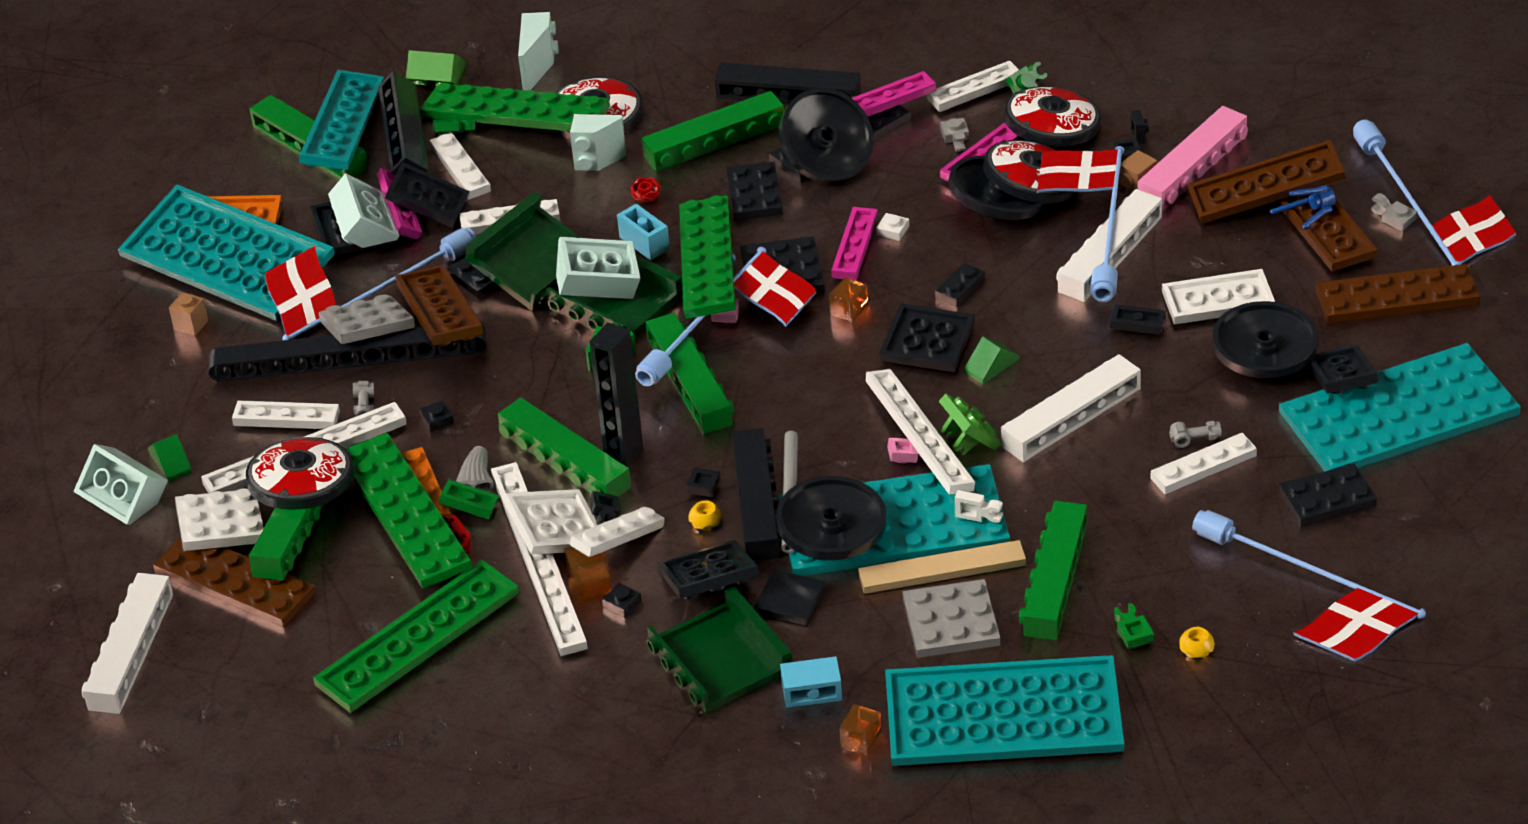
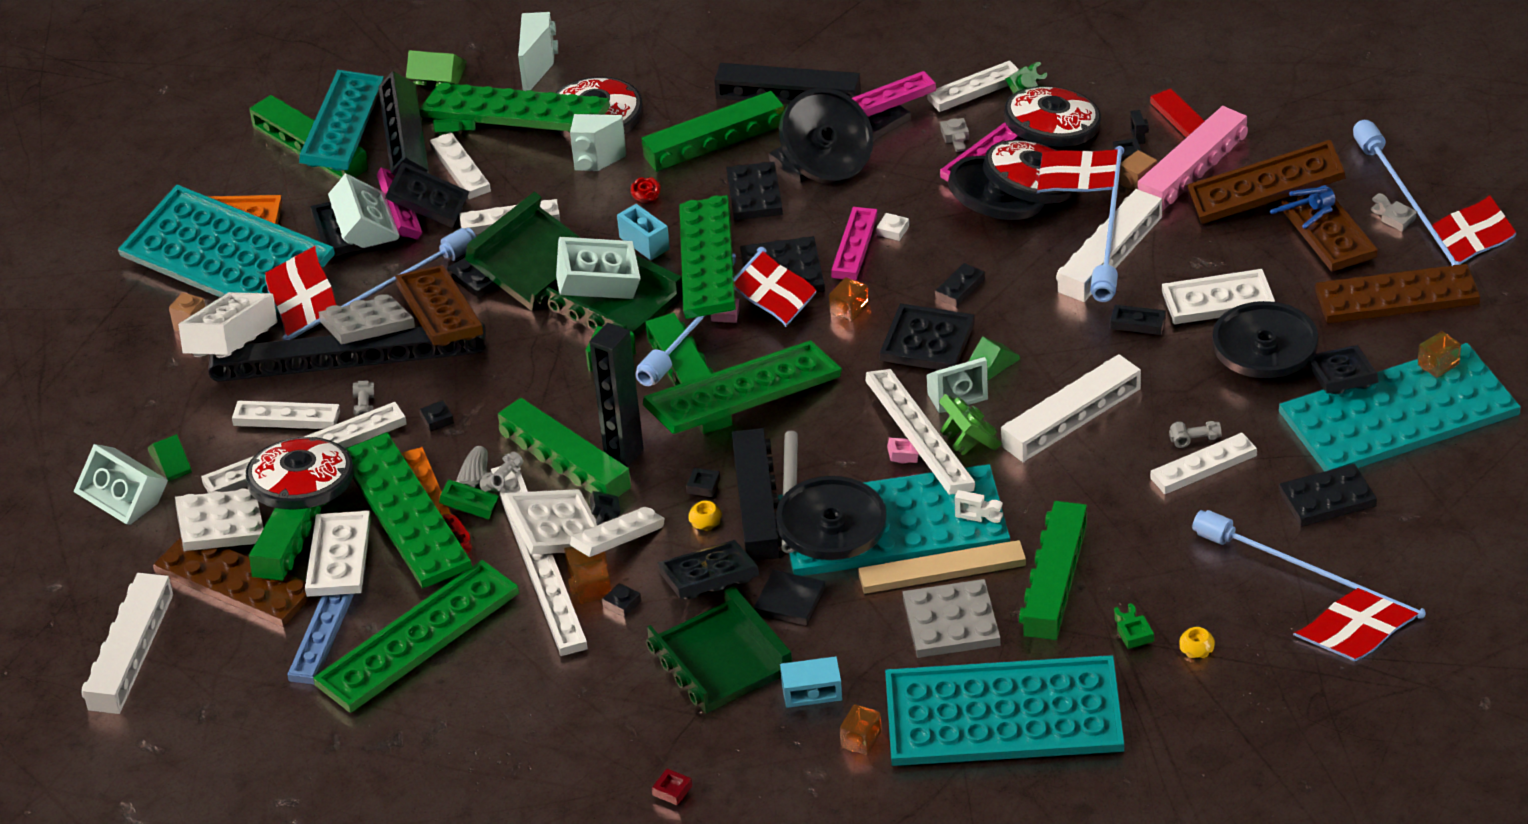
none -> white brick [178,292,277,358]
none -> medium blue tile [287,567,366,685]
none -> white plate [305,511,371,597]
none -> light grey bar [480,452,523,493]
none -> green plate [642,340,842,434]
none -> dark red plate [652,769,692,805]
none -> light aqua slope [927,357,988,413]
none -> red tile [1150,88,1205,138]
none -> clear orange brick [1418,331,1461,378]

